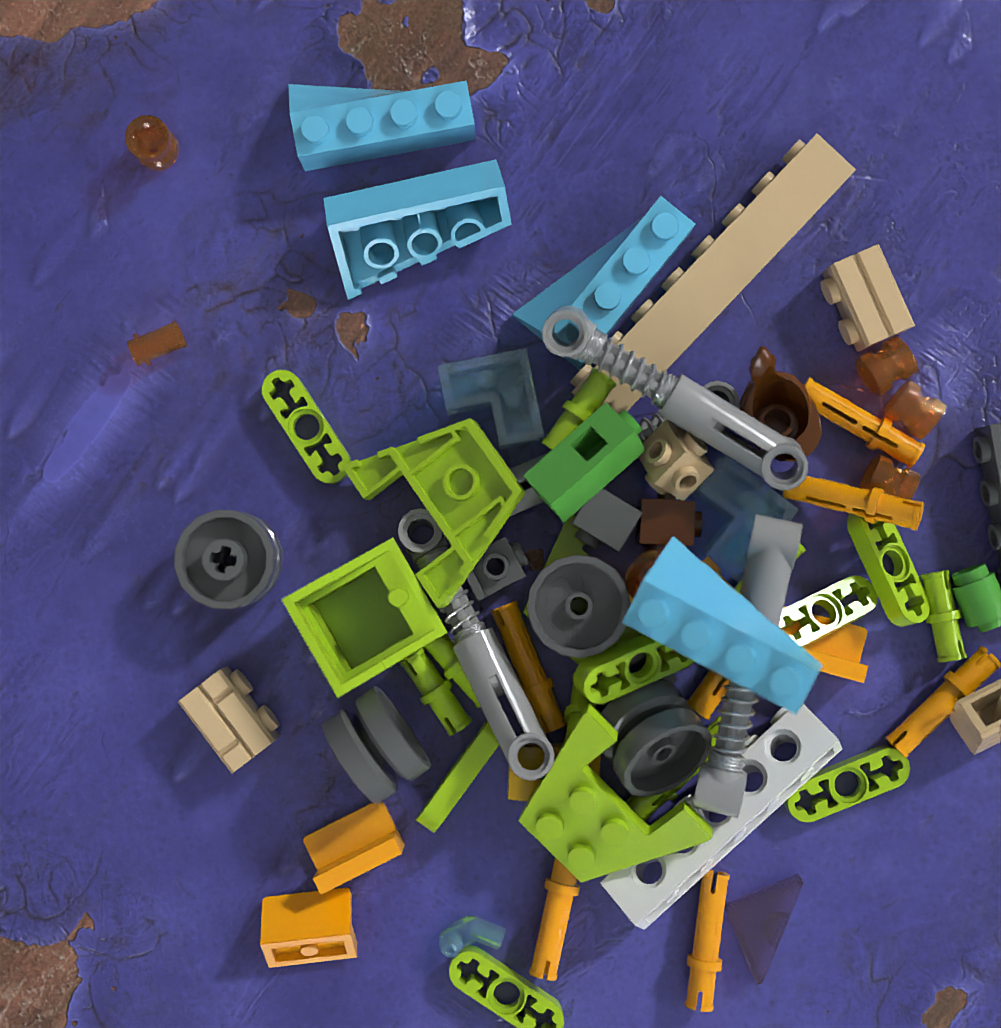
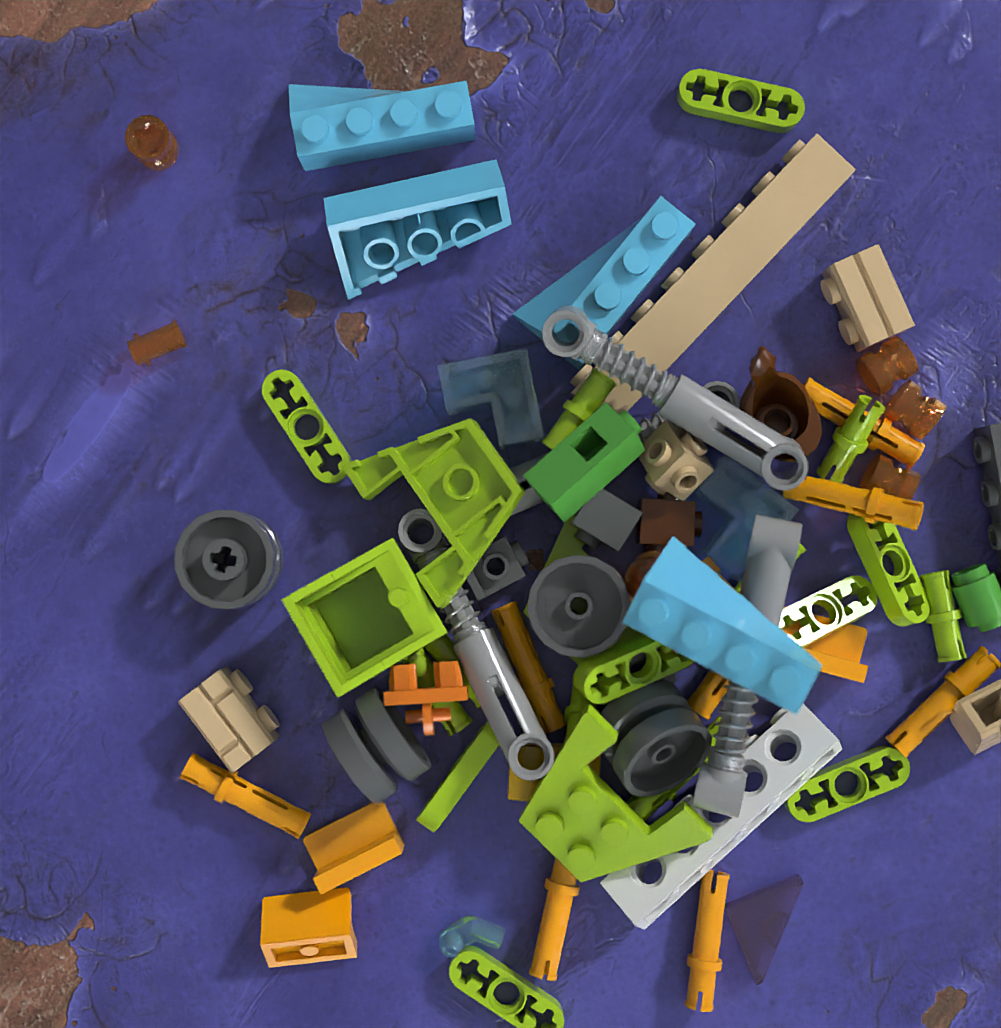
none -> light orange pin [180,752,312,839]
none -> orange hips [384,660,469,736]
none -> lime beam [677,69,805,133]
none -> lime pin [816,395,885,483]

